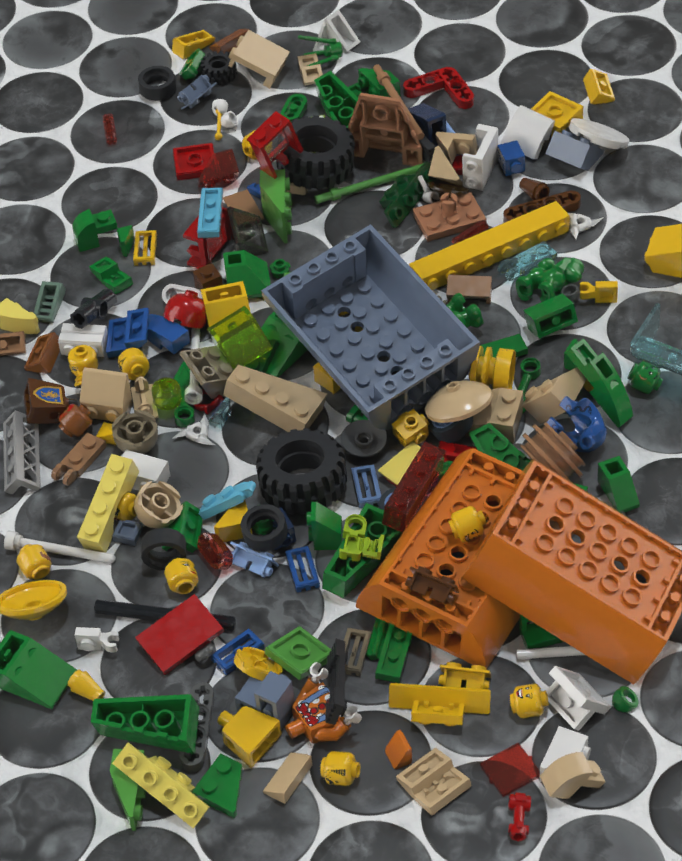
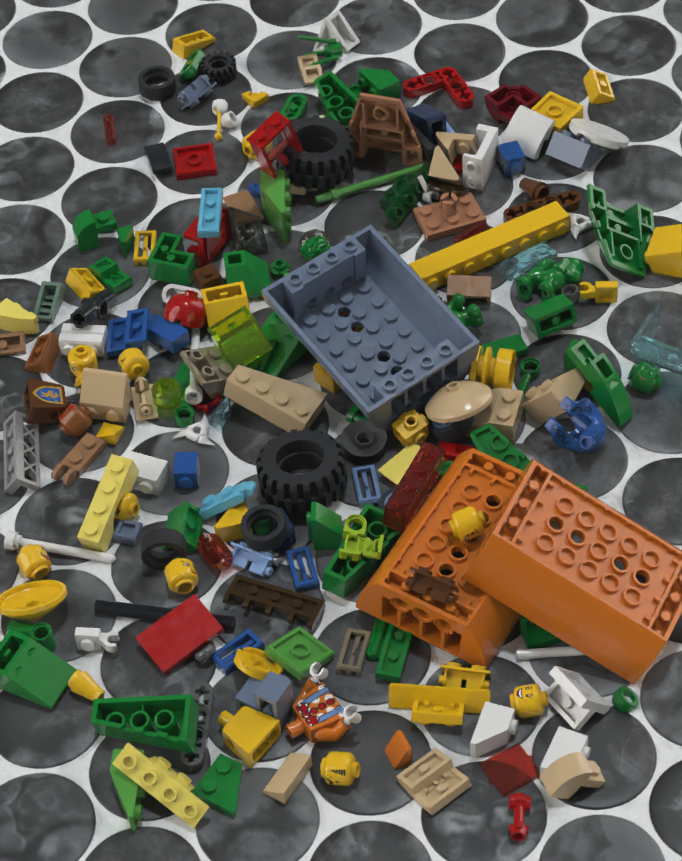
dark tan cylinder [112,410,158,454] -> none
tan cylinder [134,481,183,529] -> none
clear red slope [198,149,239,188] -> none
dark orange slope [209,29,250,54] -> none
tan panel [228,30,290,89] -> none
black container [325,639,348,725] -> none
medium nougat bar [373,64,425,140] -> none
medium nougat wheel [520,422,586,482] -> none
green slope [597,456,640,513] -> none
none -> green piece [6,619,57,652]
none -> yellow slope [65,268,105,300]
none -> black slope [144,142,173,175]
none -> green brick [147,232,197,286]
none -> blue brick [173,452,200,489]
none -> dark brown hinge [223,574,326,630]
none -> yellow tile [242,91,270,108]
none -> green piece [298,229,332,262]
none -> white slope [470,701,518,758]
none -> dark red brick [485,84,542,125]
none -> green wedge [586,184,655,278]

